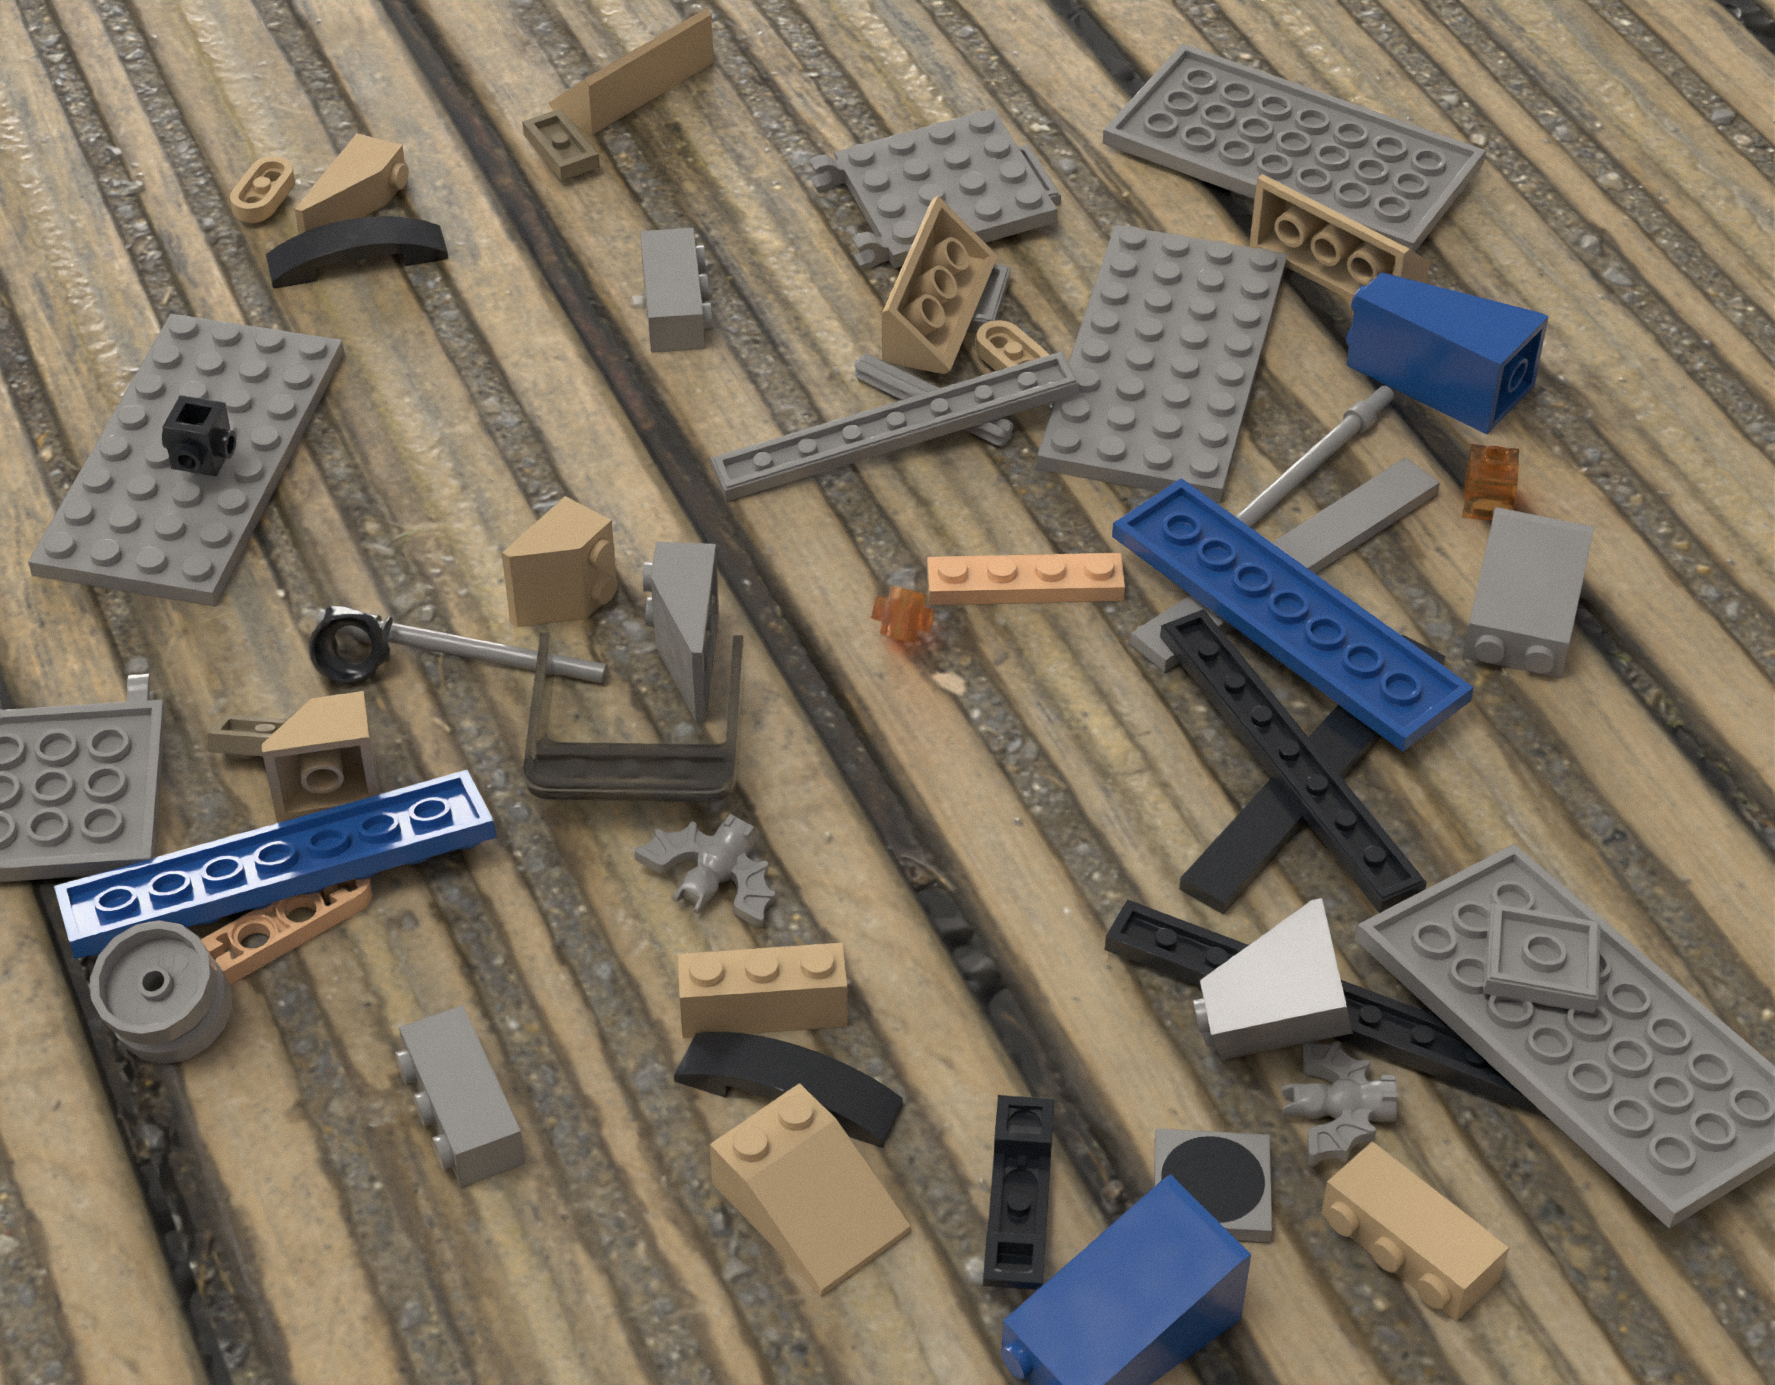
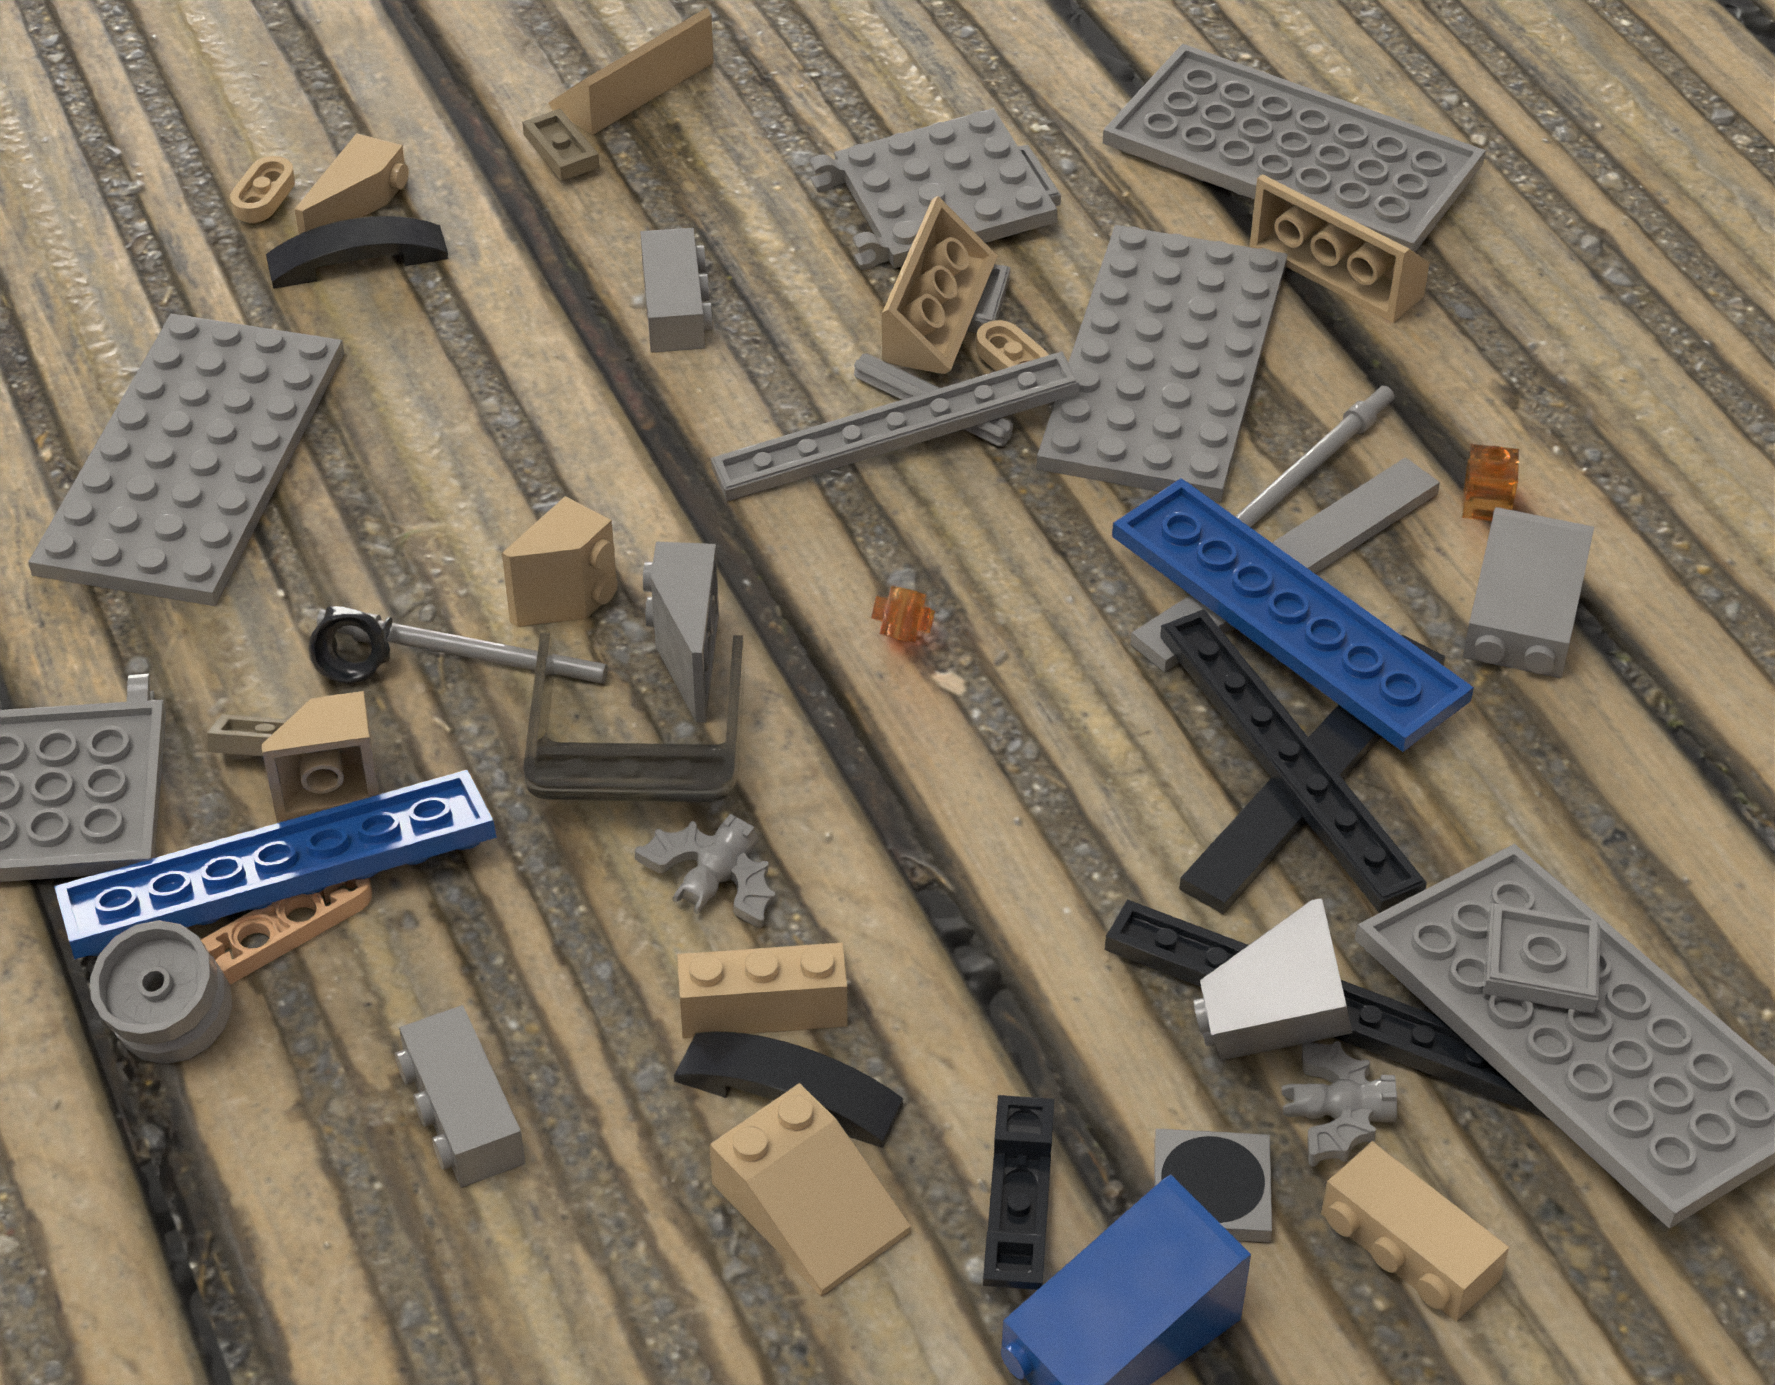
black brick [162,395,236,477] -> none
light nougat plate [927,553,1125,605] -> none
blue slope [1346,272,1549,434] -> none

